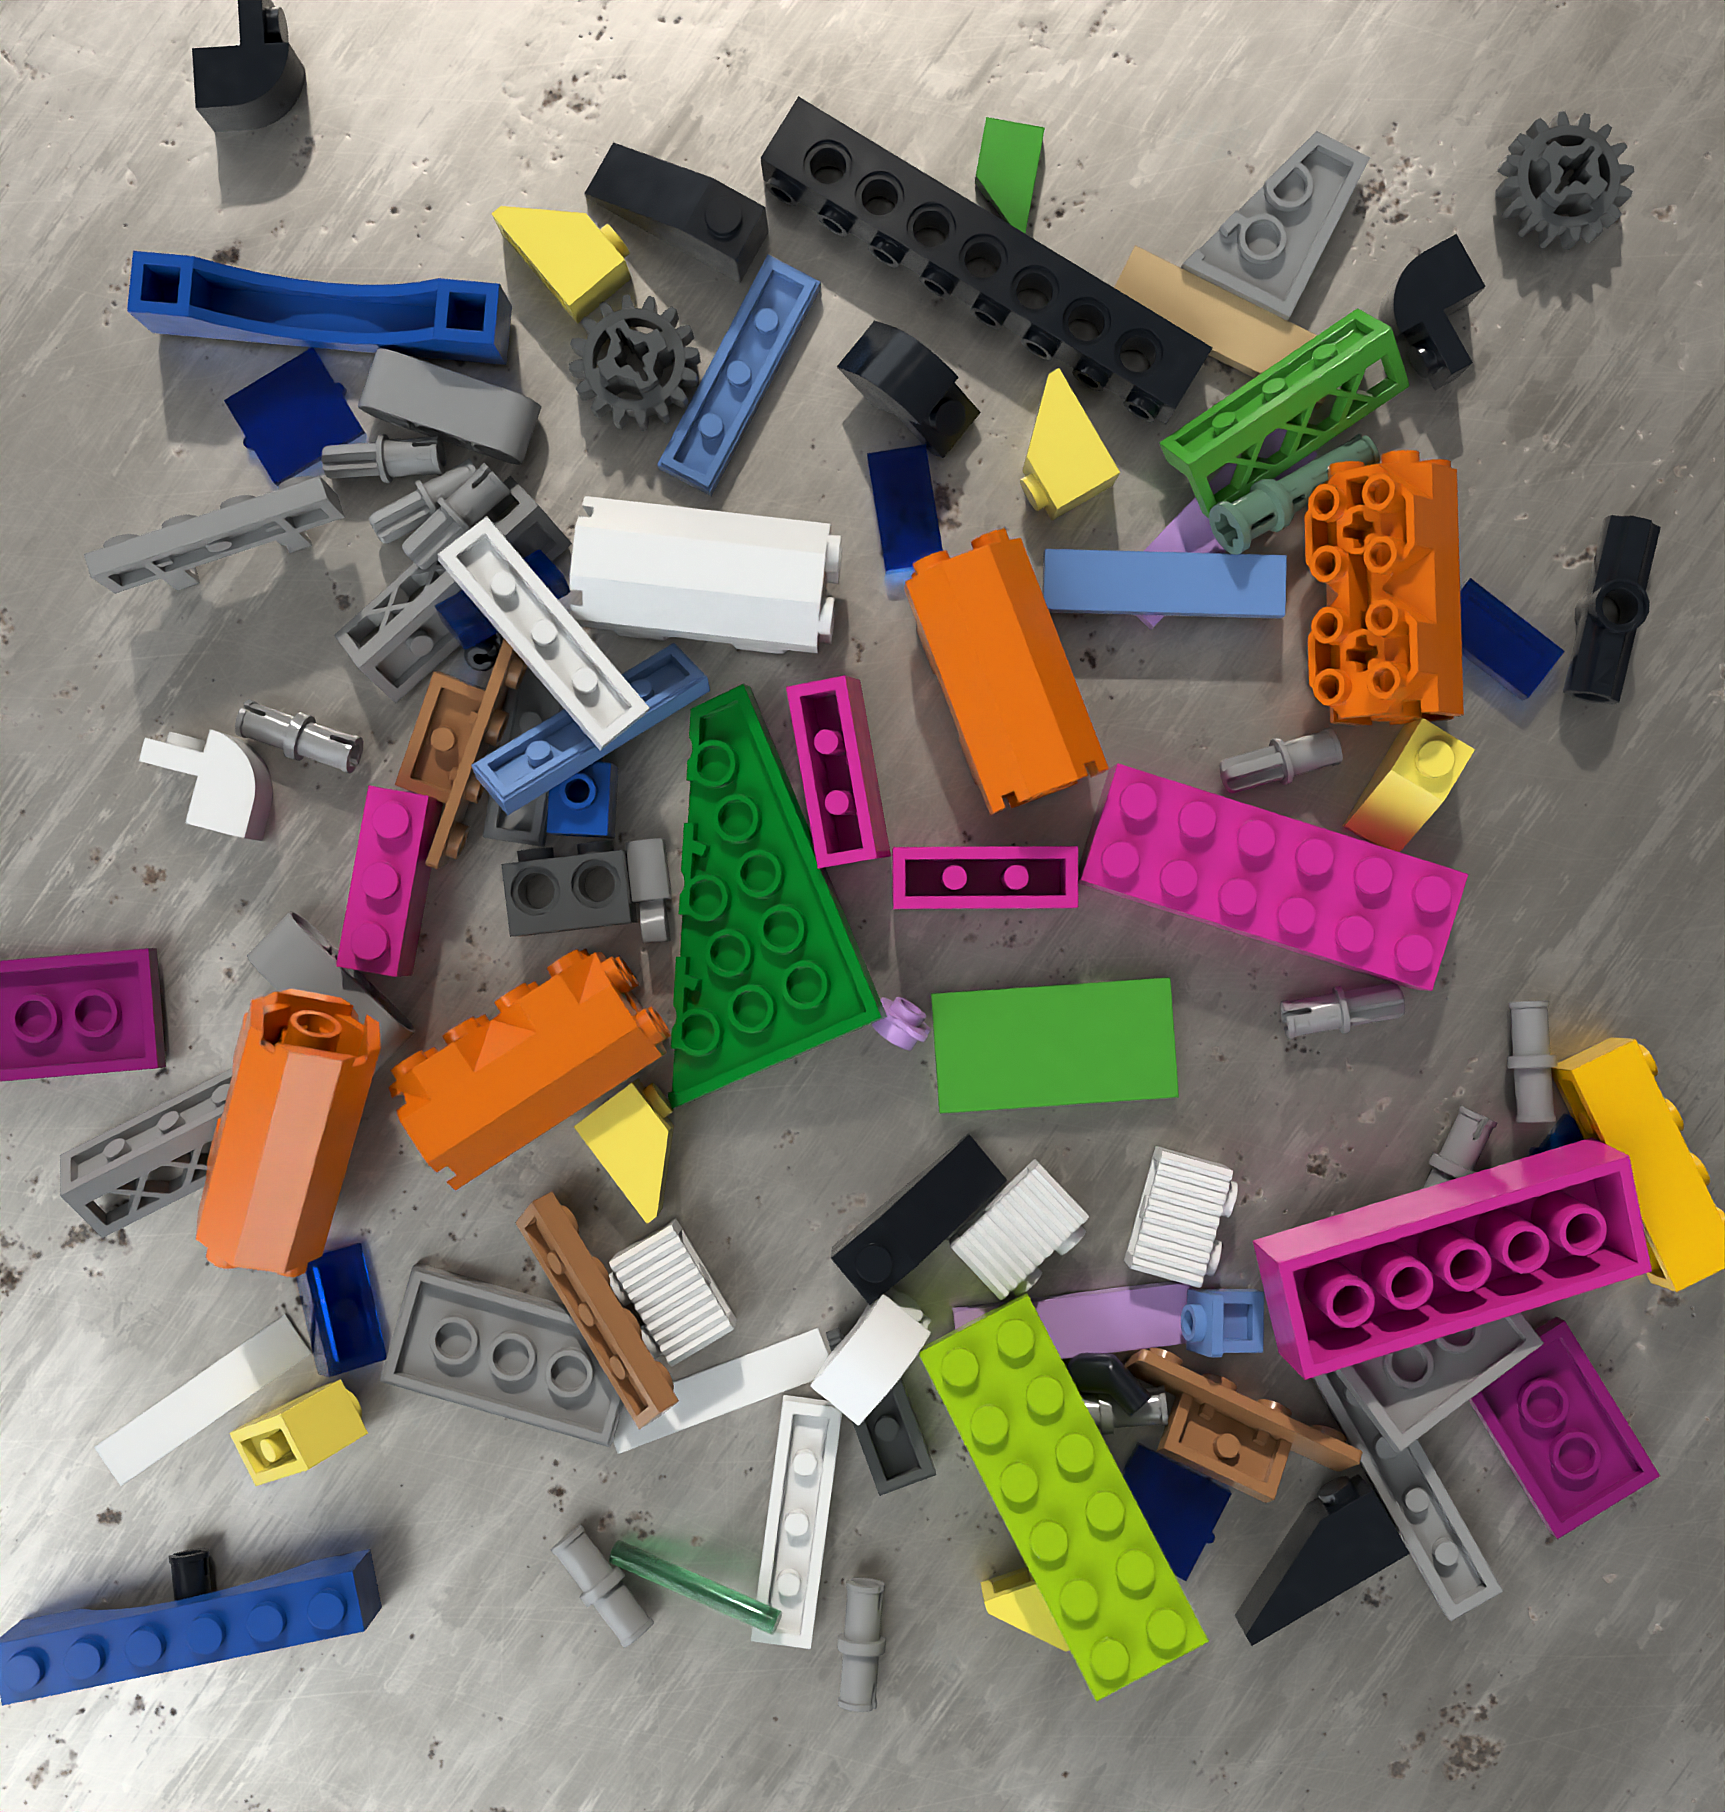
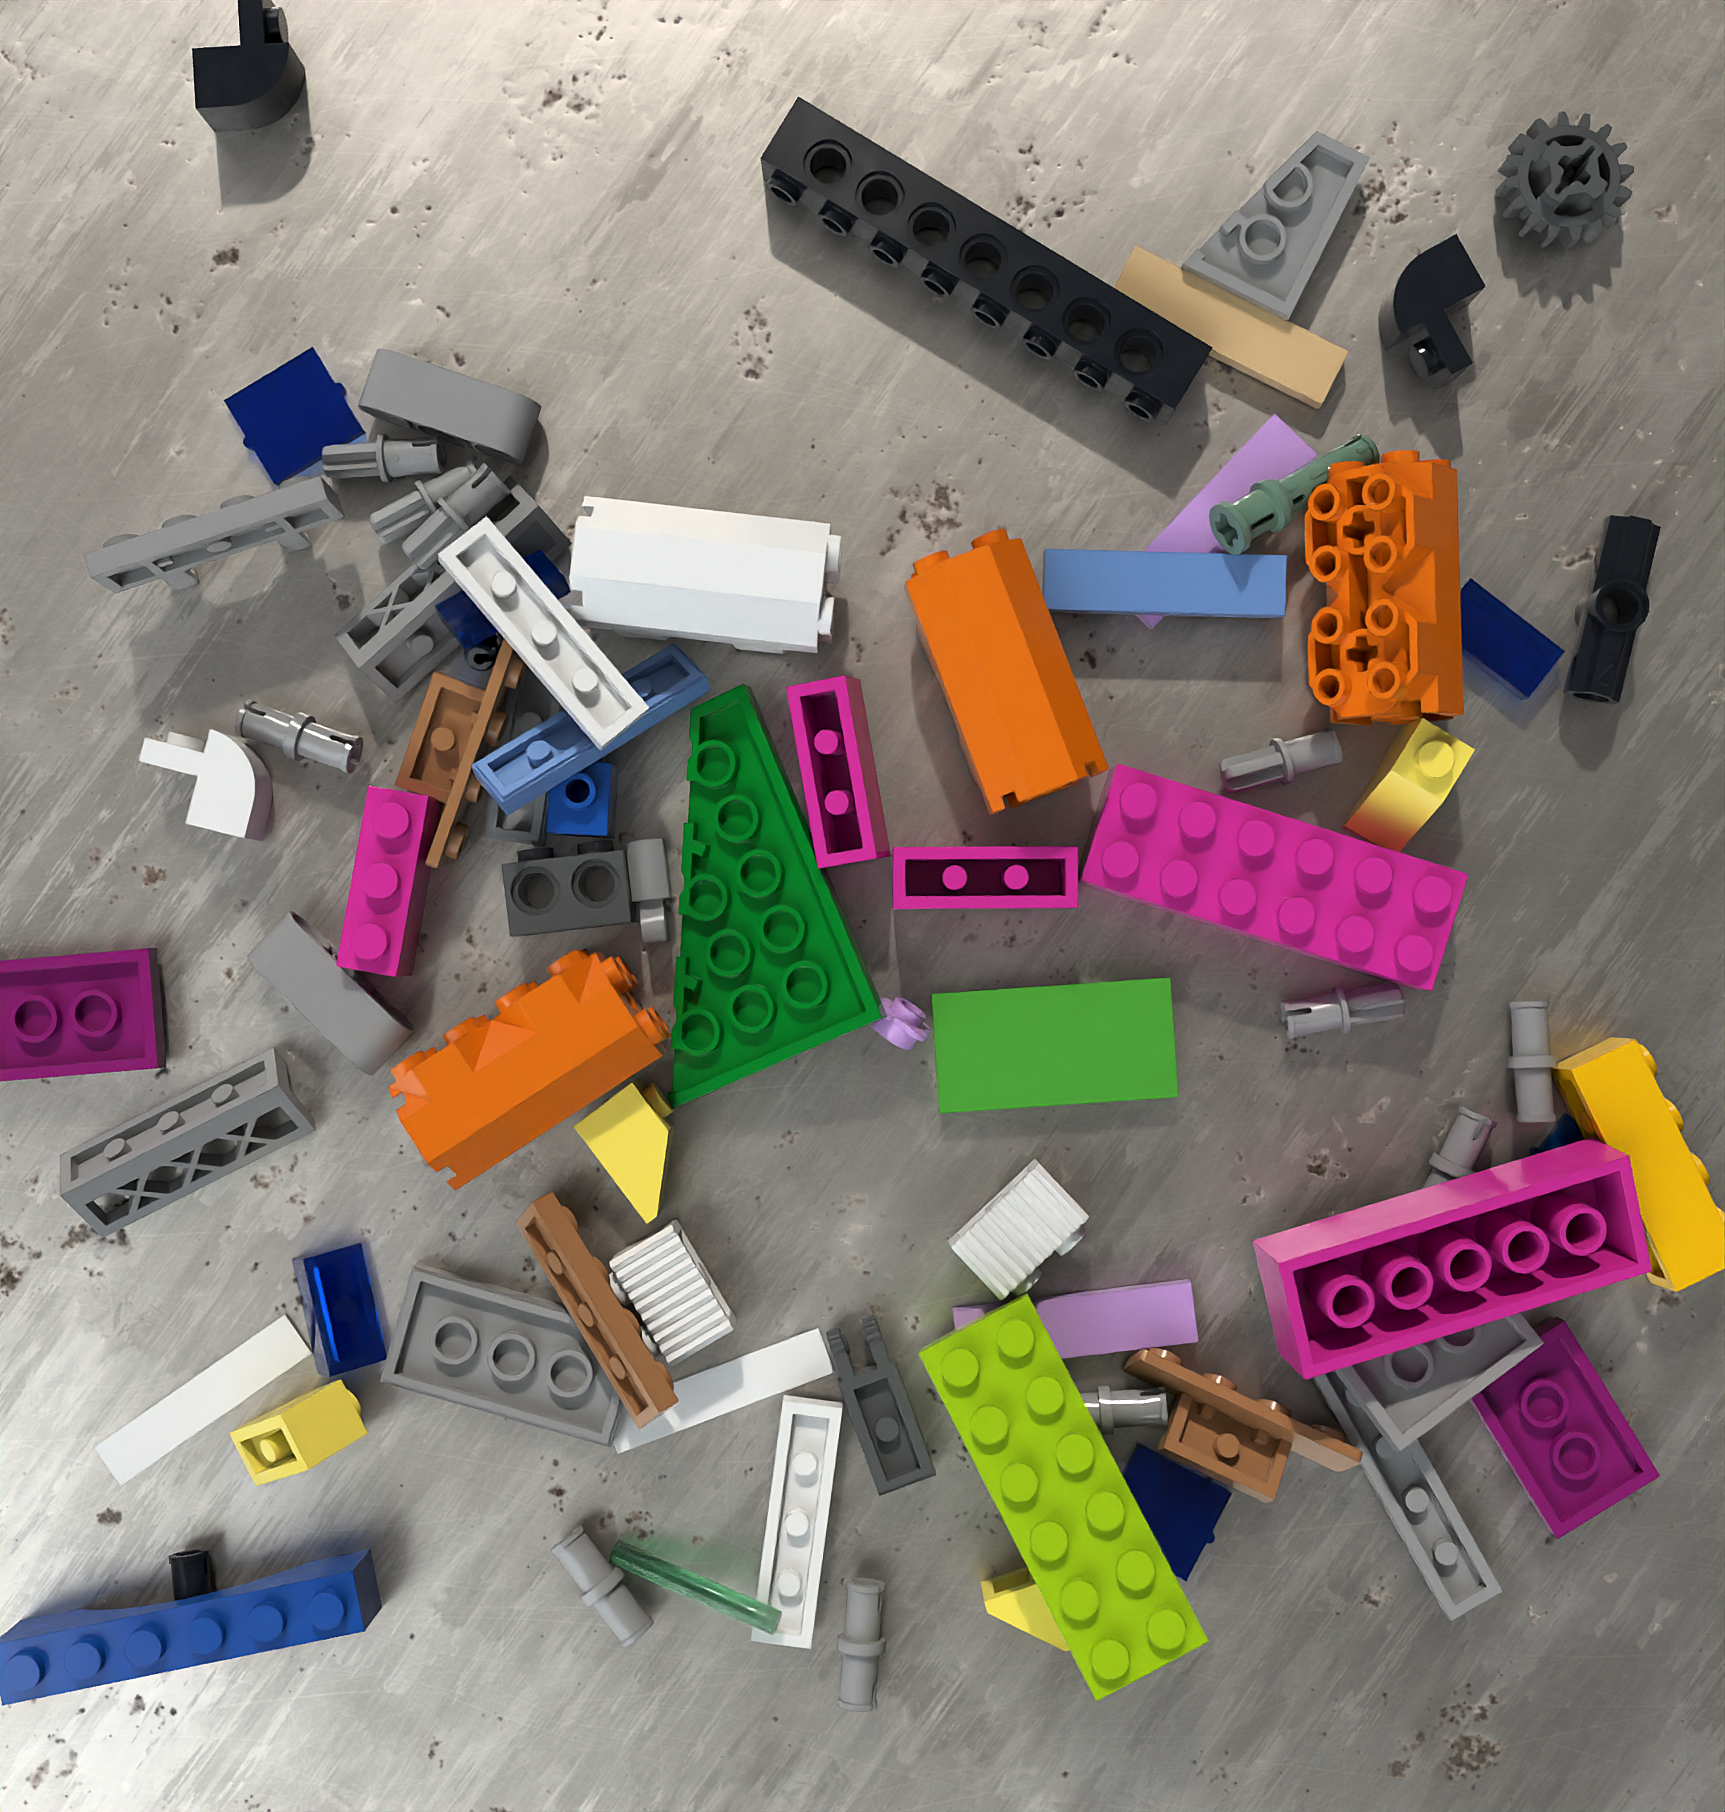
blue arch [127,251,512,365] -> none
orange brick [196,989,381,1277] -> none
light yellow slope [491,206,632,324] -> none
dark grey gear [569,294,701,431] -> none
black slope [584,142,769,283] -> none
medium blue tile [657,255,821,496] -> none
white brick [810,1288,931,1426] -> none
black slope [831,1133,1007,1305] -> none
black brick [837,320,981,458] -> none
clear blue tile [867,444,943,575] -> none
bright green tile [975,117,1045,233] -> none
light yellow slope [1020,368,1120,521] -> none
black arm [1067,1352,1152,1417] -> none
white brick [1124,1146,1238,1288] -> none
bright green fence [1159,308,1410,518] -> none
medium blue bracket [1181,1289,1264,1357] -> none
black slope [1234,1474,1410,1646] -> none

